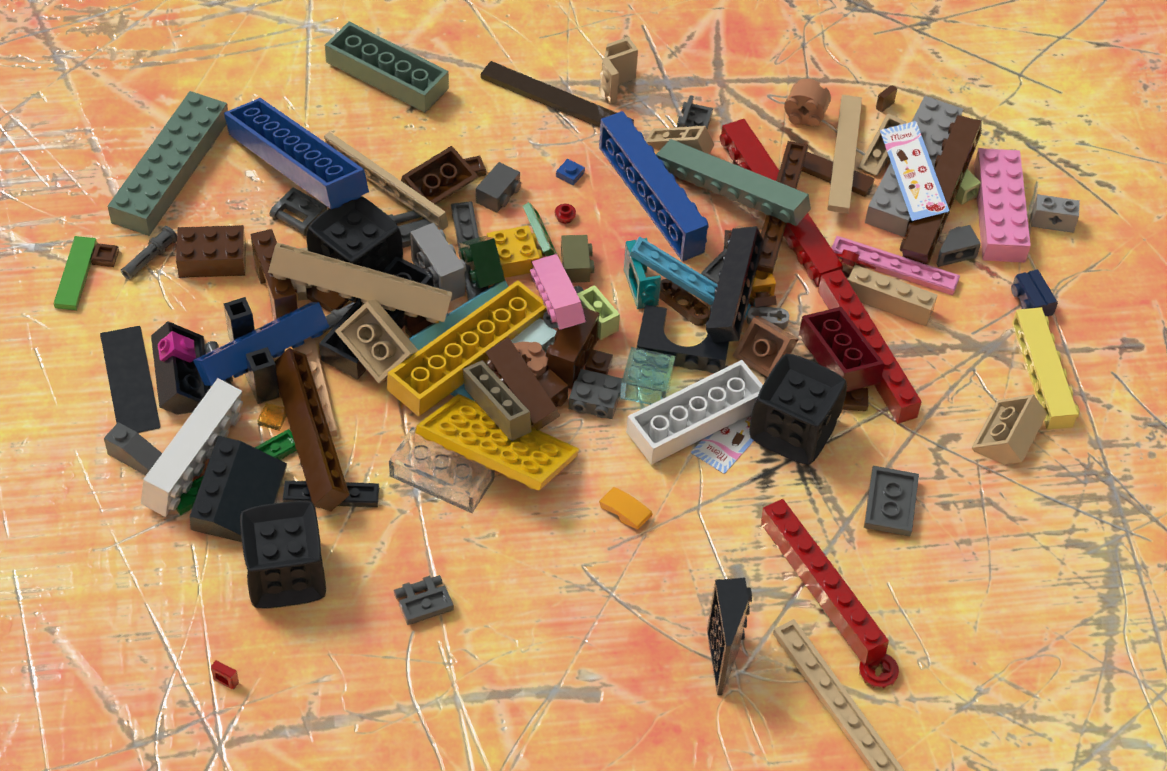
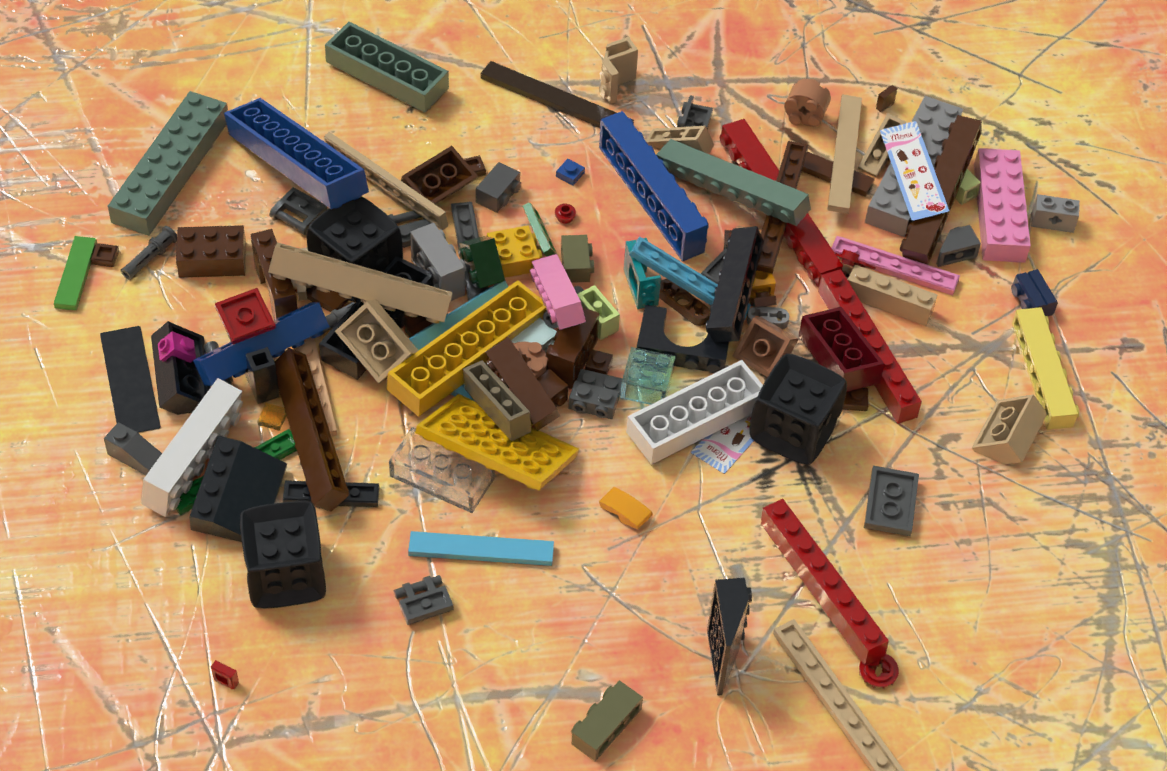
none -> red tile [215,287,276,344]
none -> medium azure tile [408,531,554,566]
none -> olive brick [571,680,643,762]

